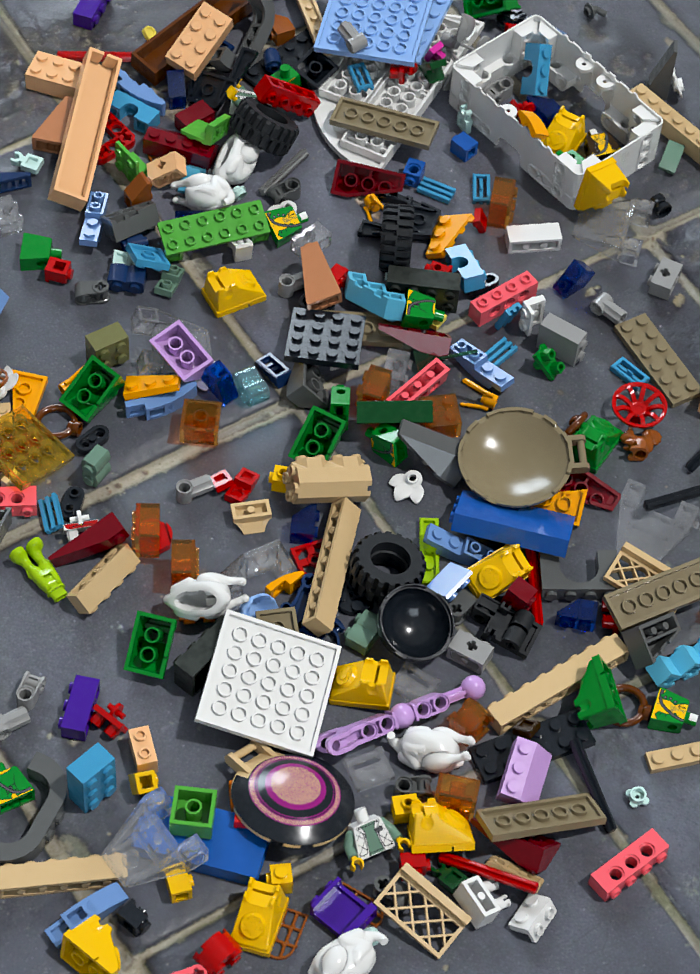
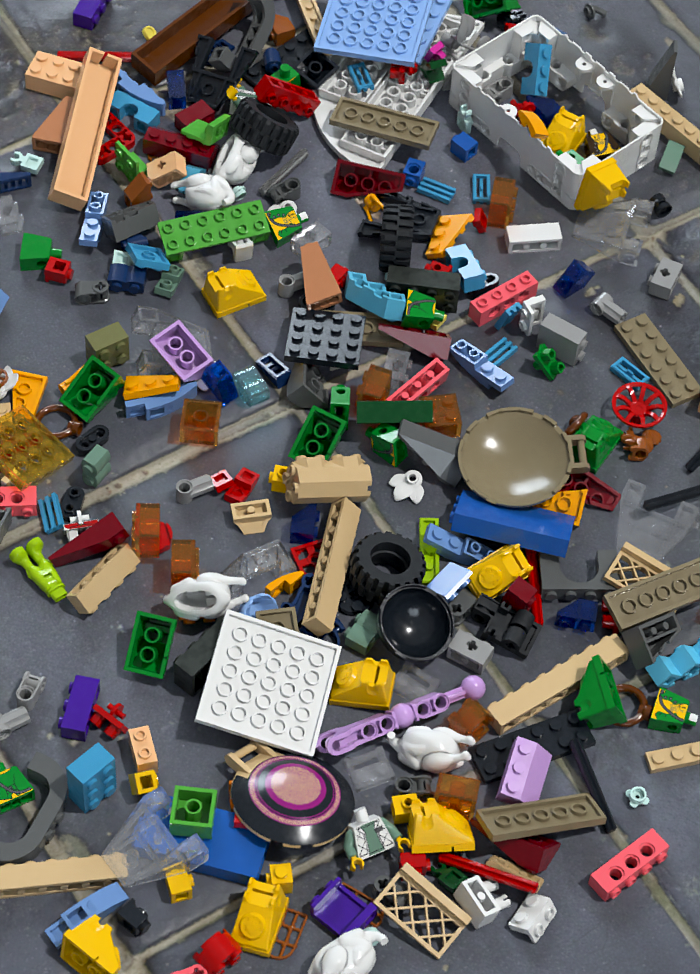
light nougat brick [165,1,234,81] -> none
light grey piece [337,21,368,54] -> none
clear green piece [413,349,478,372] -> none
light orange plant [460,378,499,411] -> none
dark brown tile [512,717,541,739] -> none

